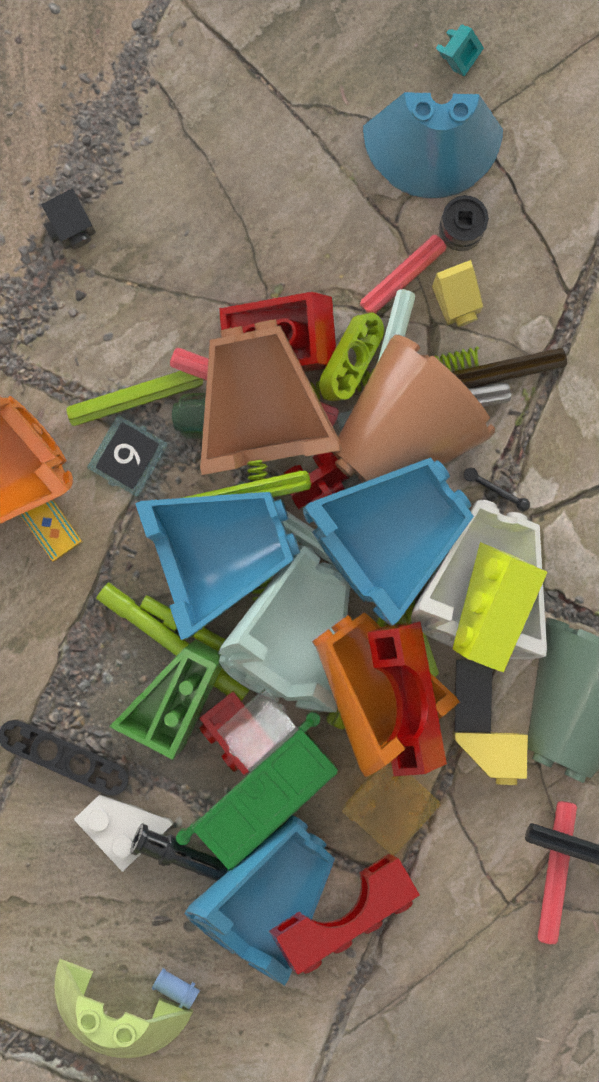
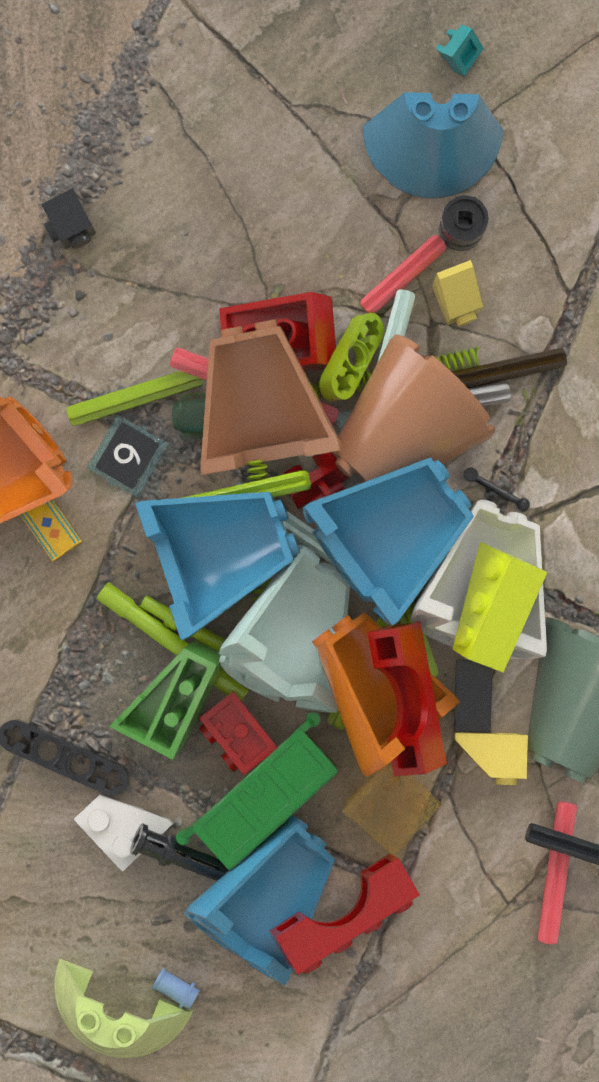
clear piece [217,688,299,772] -> none

